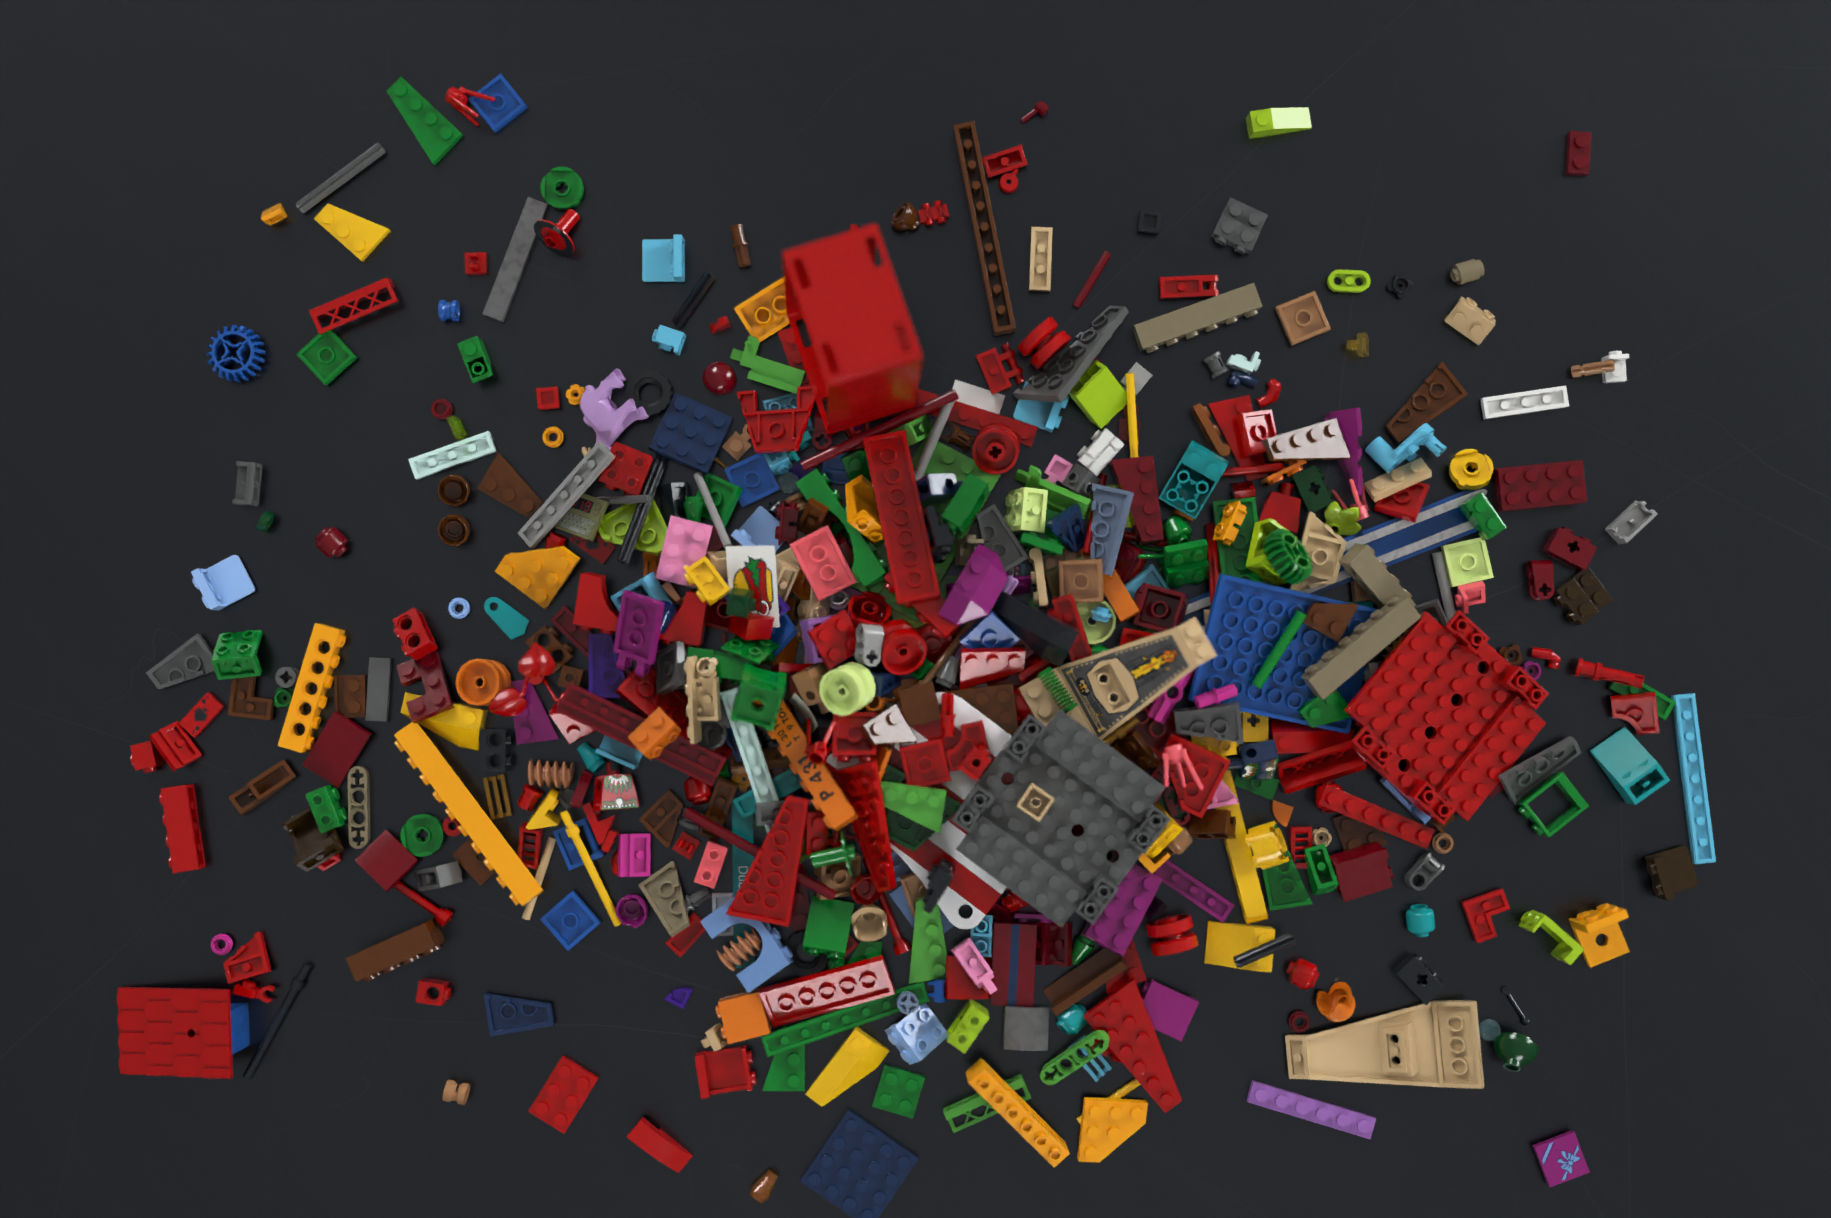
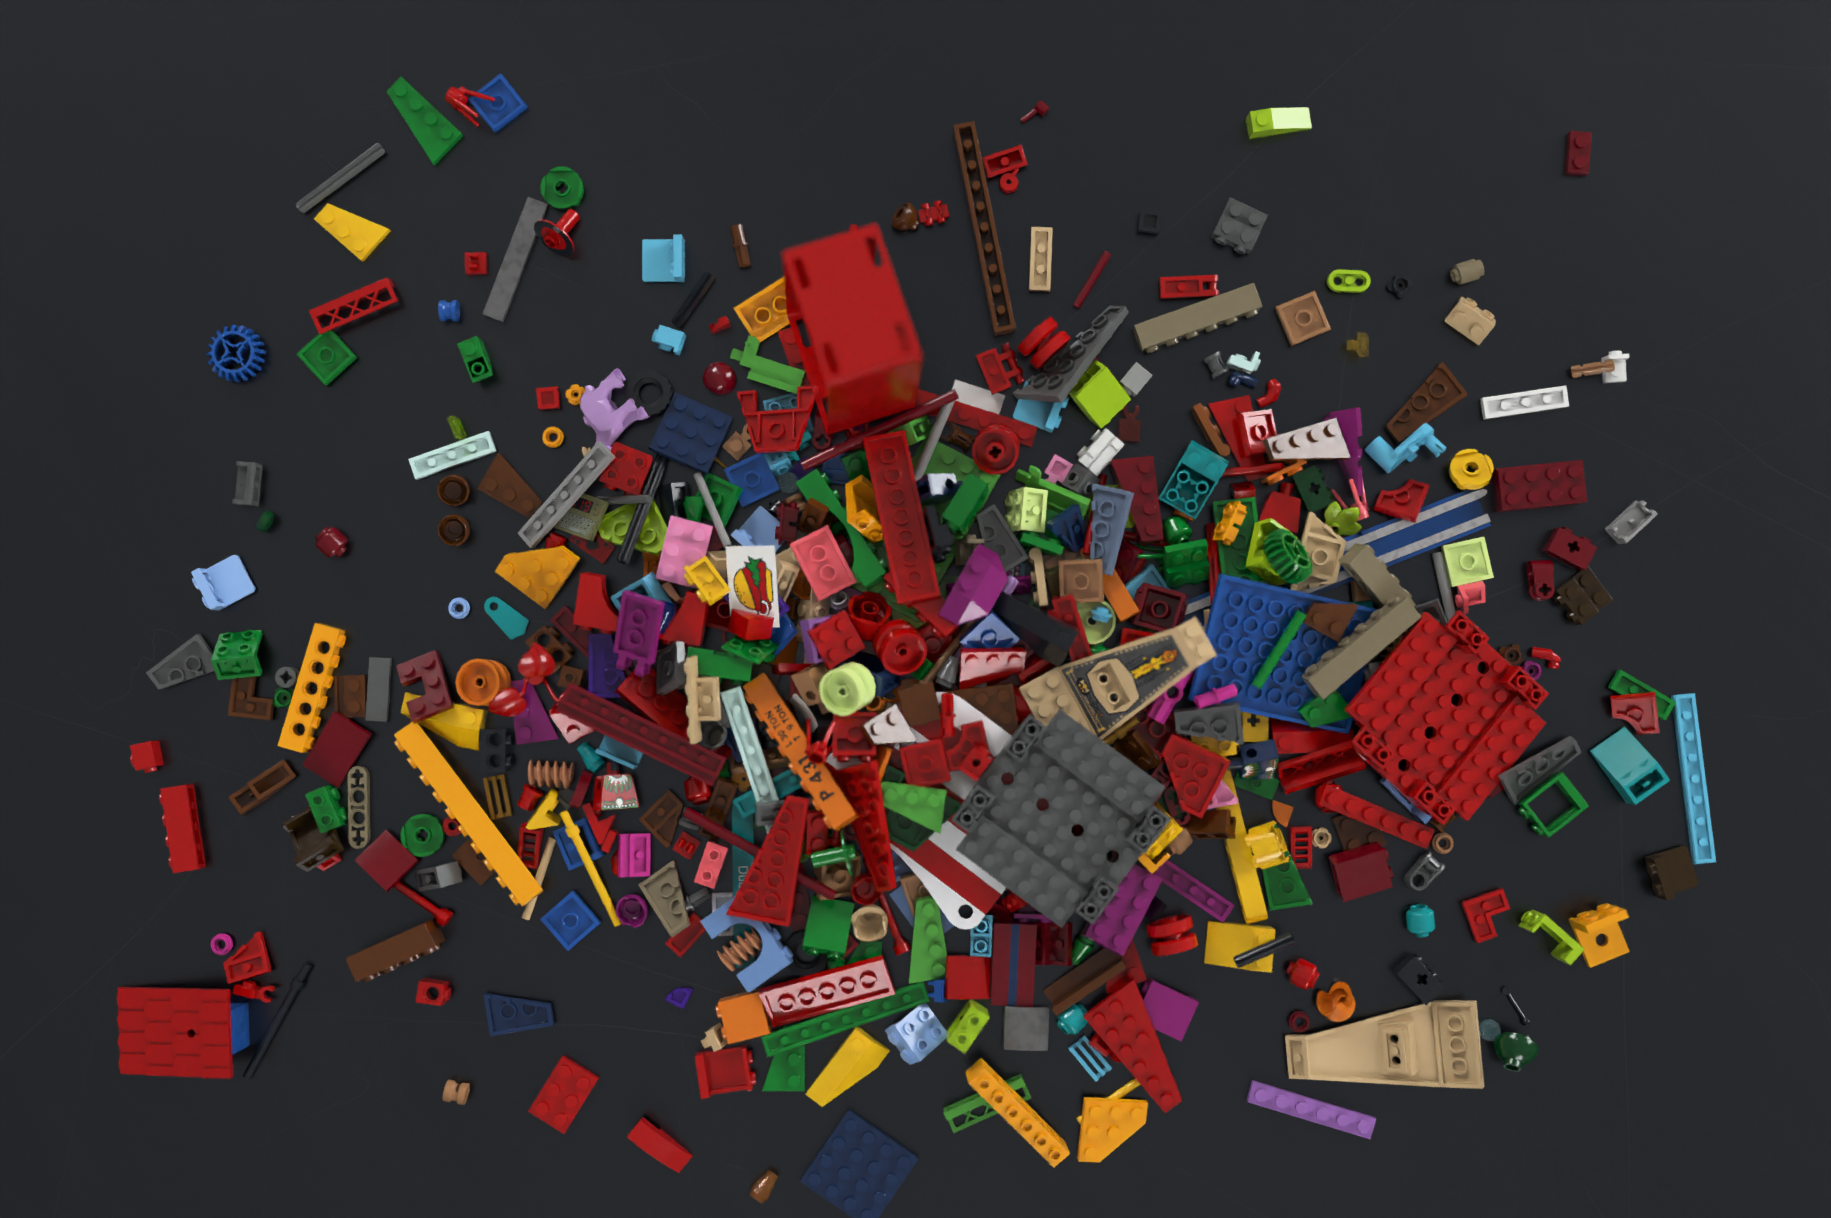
red plate [149,721,202,772] -> none
red tile [179,692,225,738] -> none
light orange slope [261,203,288,226] -> none
red brick [392,607,438,661] -> none
dark red plate [431,399,453,420] -> none
orange bracket [628,707,682,760] -> none
tan plate [696,657,718,679] -> none
dark green brick [726,587,756,618] -> none
green container [730,662,787,731] -> none
light grey piece [855,624,884,667] -> none
green plate [872,1064,925,1119] -> none
sand blue wheel [896,991,919,1015] -> none
black plate [922,858,955,914] -> none
bright pink hinge [951,937,997,995] -> none
tan piece [1016,782,1055,821] -> none
green piece [1037,666,1078,713] -> none
bright green beam [1040,1030,1110,1085] -> none
yellow bar [1125,373,1139,458] -> none
coral plant [1162,744,1203,790] -> none
green slope [1304,844,1339,896] -> none
tan plate [1364,458,1432,502] -> none
green brick [1459,492,1506,541] -> none
magenta tile [1532,1130,1590,1187] -> none
red pin [1575,658,1644,689] -> none

